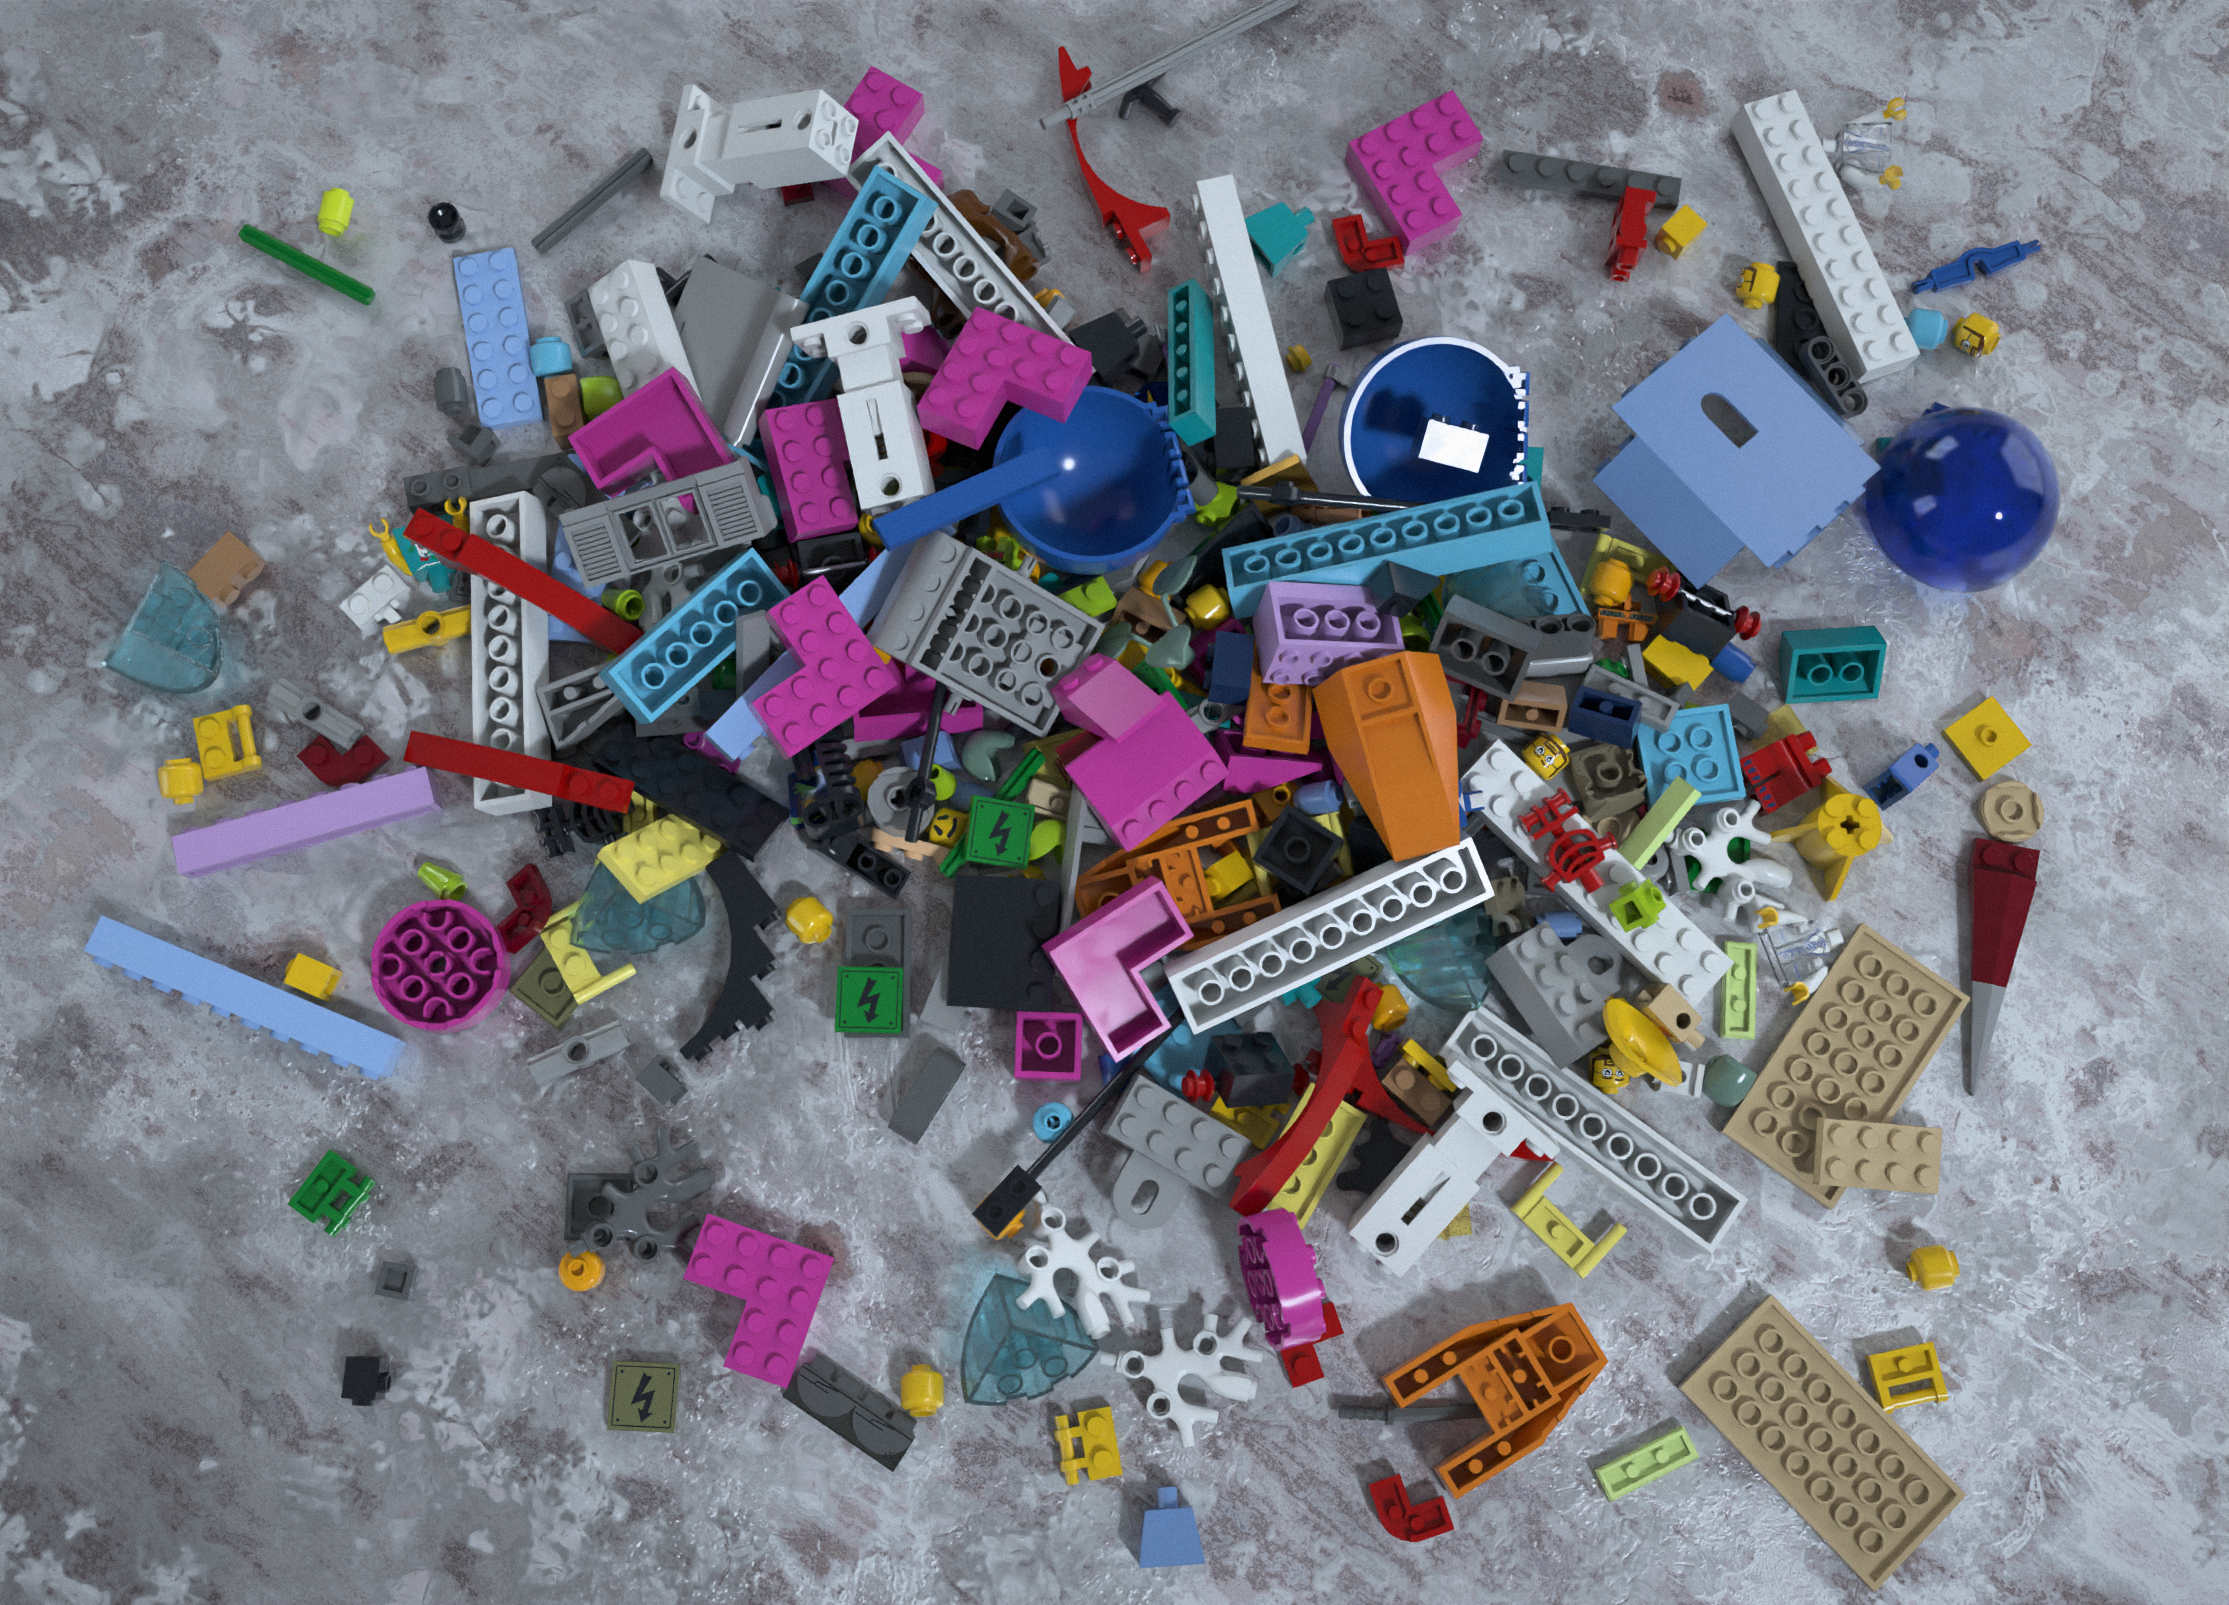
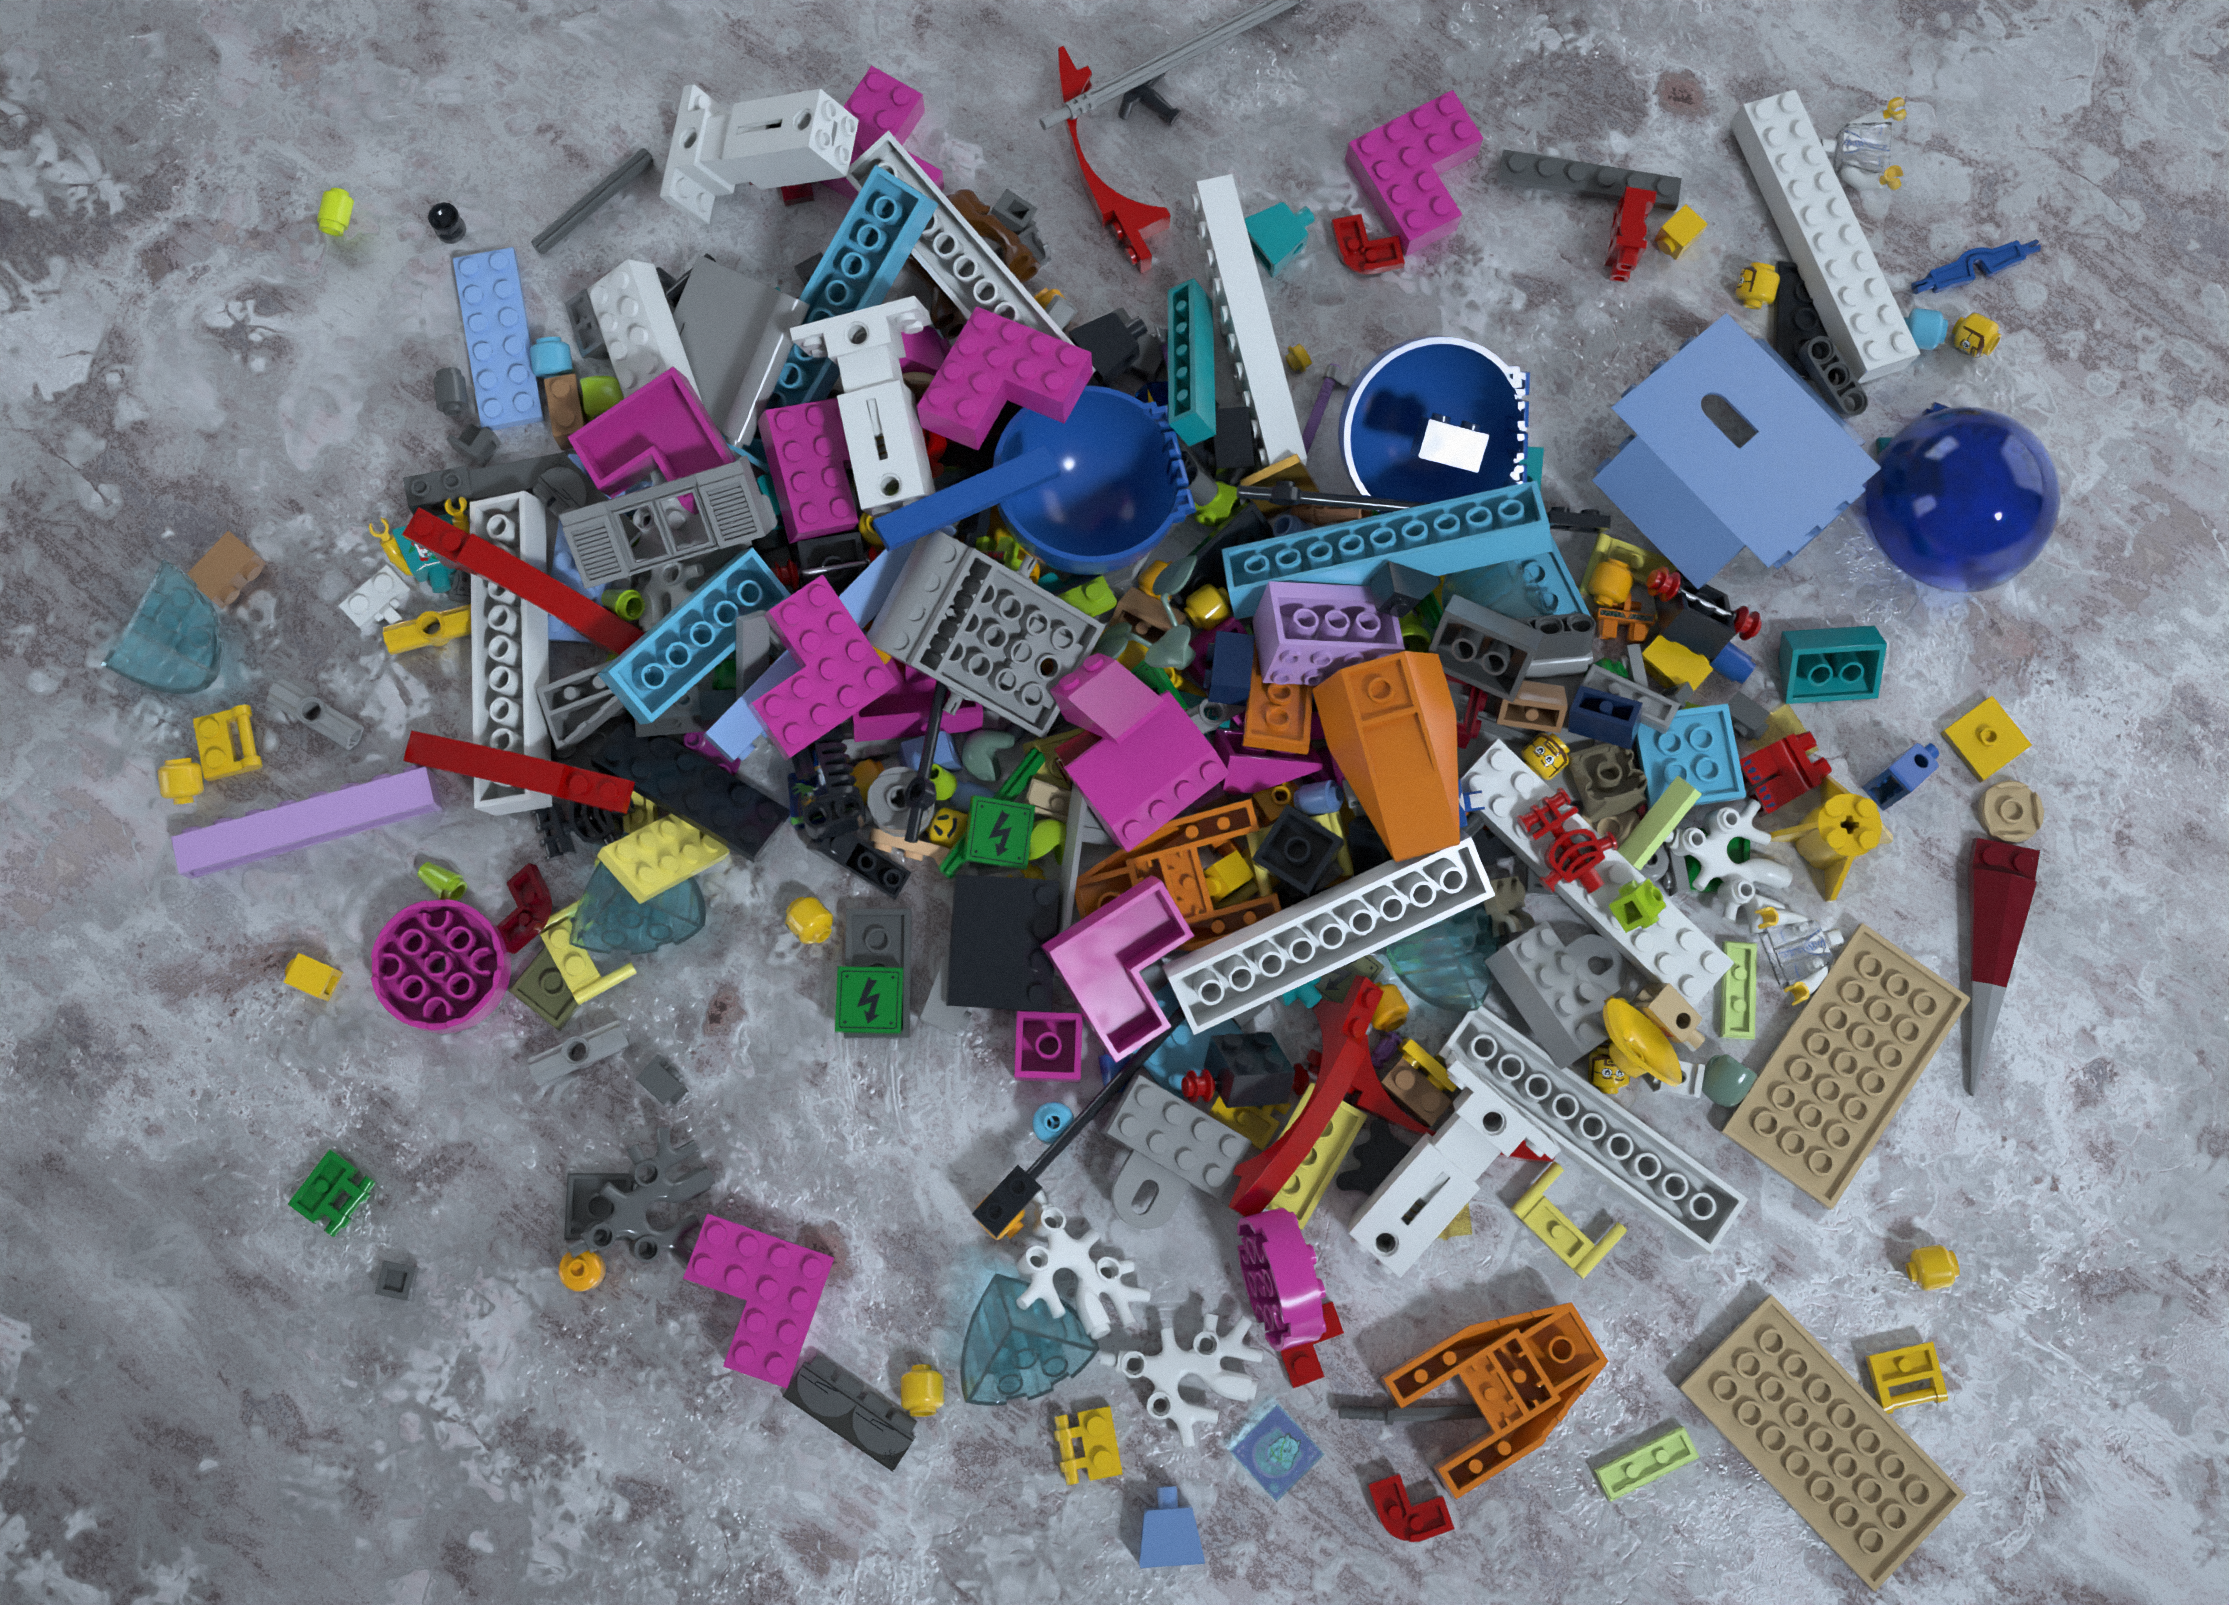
light blue brick [83,915,407,1080] -> none
green axle [238,224,376,305] -> none
dark red plate [297,734,390,788] -> none
black brick [341,1356,392,1406] -> none
olive tile [607,1360,682,1433] -> none
black arch [679,849,782,1064] -> none
dark grey beam [888,1047,966,1145] -> none
black brick [1324,267,1403,351] -> none
medium blue brick [1533,910,1582,943] -> none
tan plate [1813,1117,1943,1194] -> none
none -> clear light blue tile [1229,1404,1325,1502]

